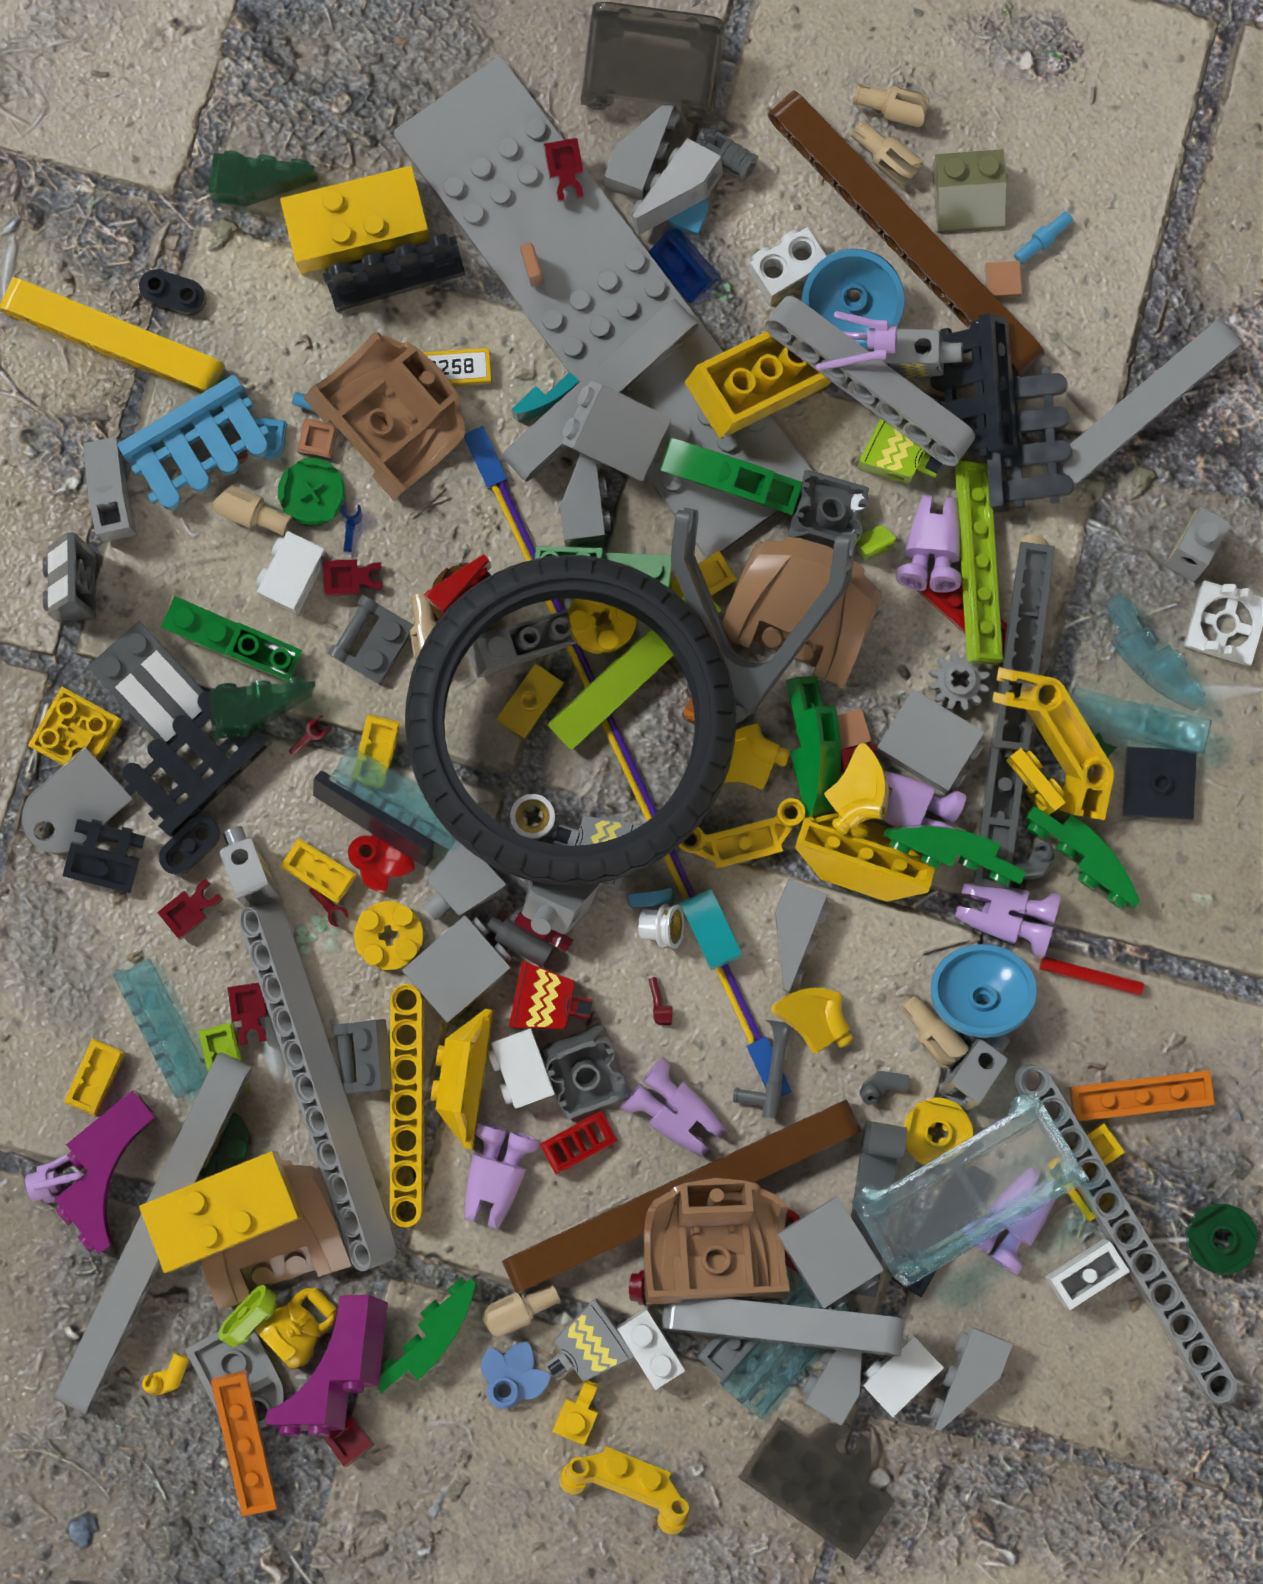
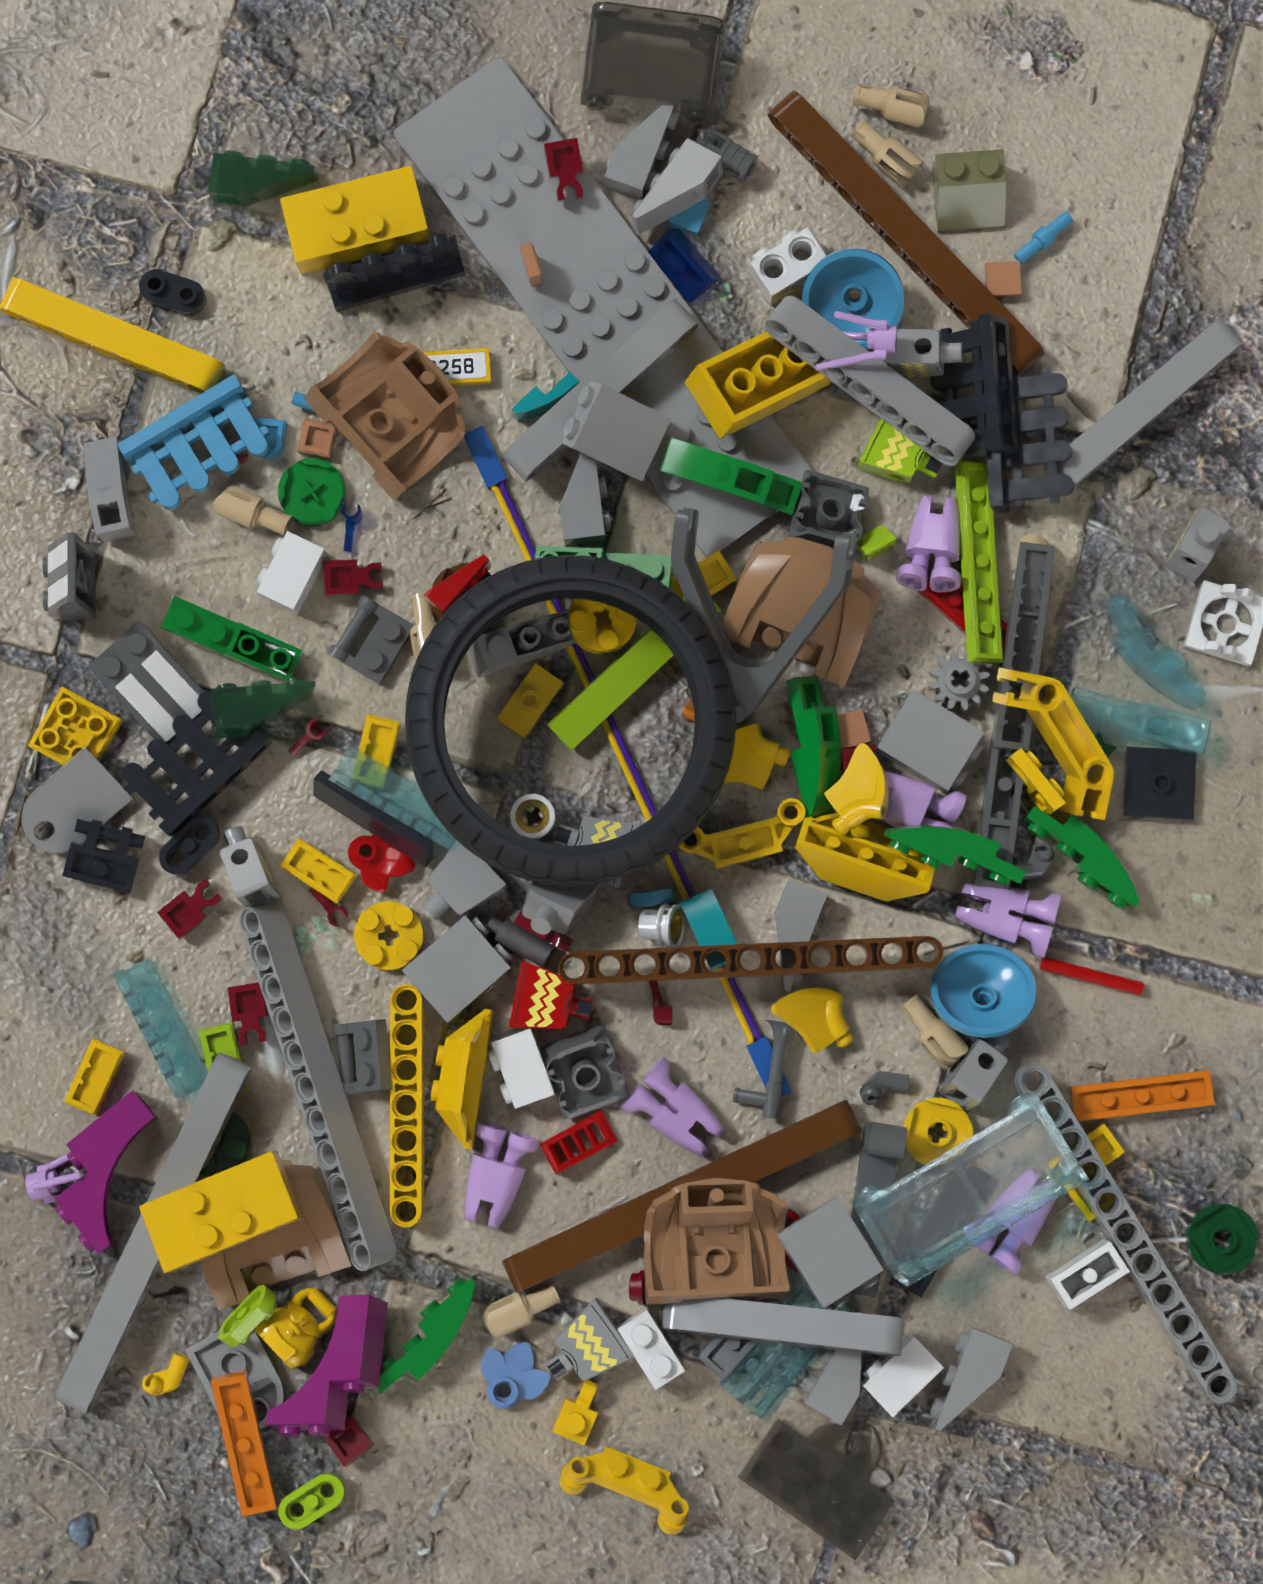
none -> lime plate [278,1472,346,1529]
none -> reddish brown beam [558,936,944,985]

